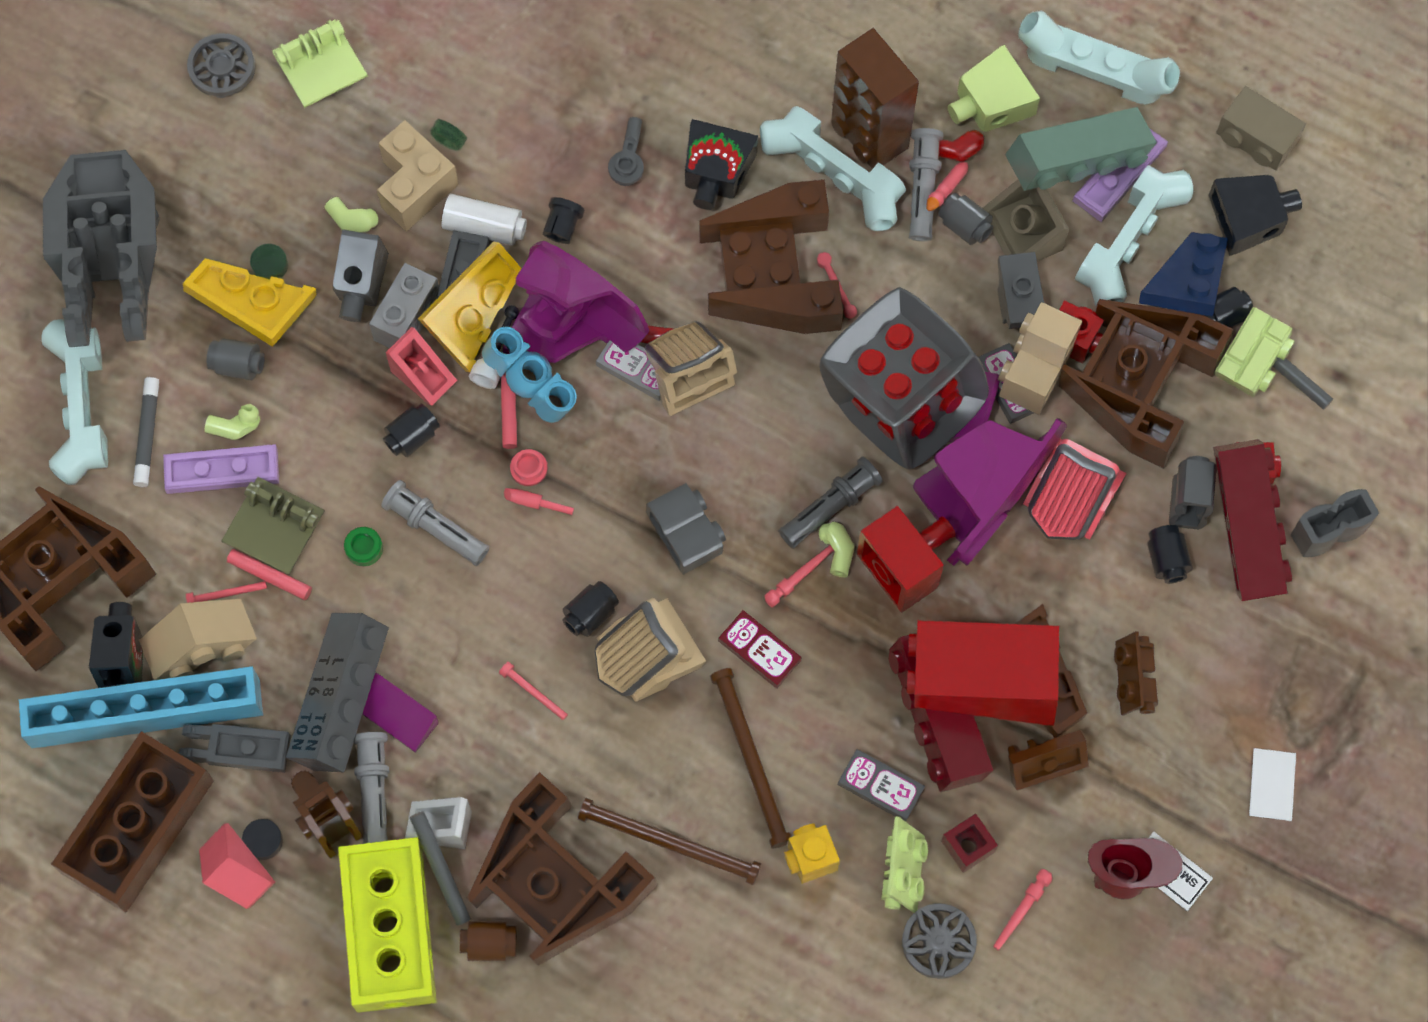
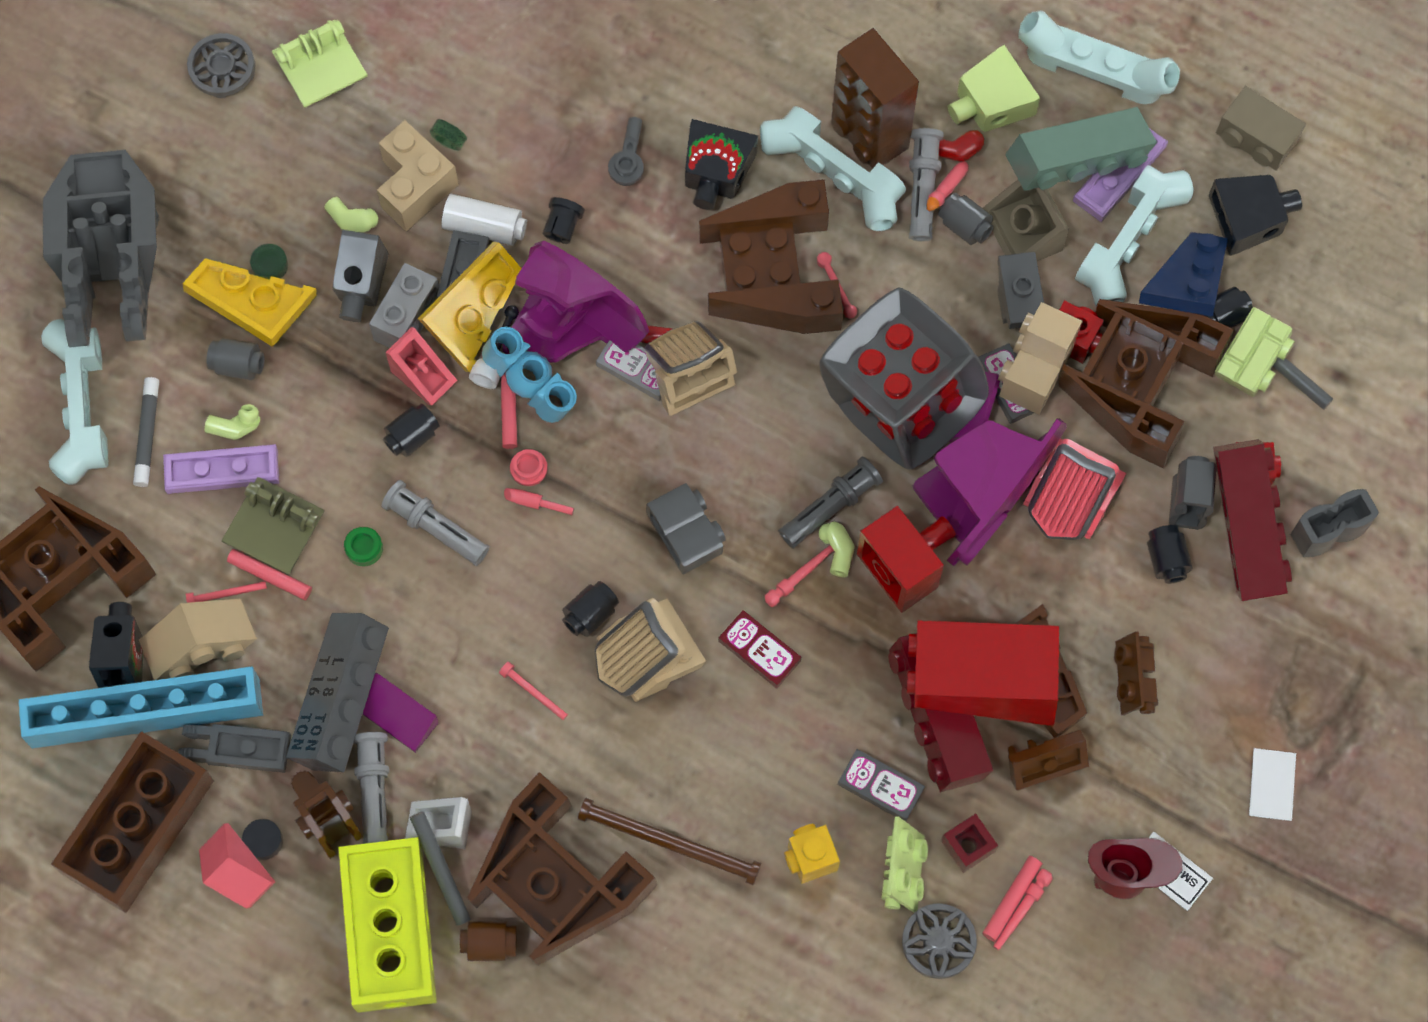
reddish brown bar [710,668,792,849] -> none
none -> coral piece [982,856,1042,942]

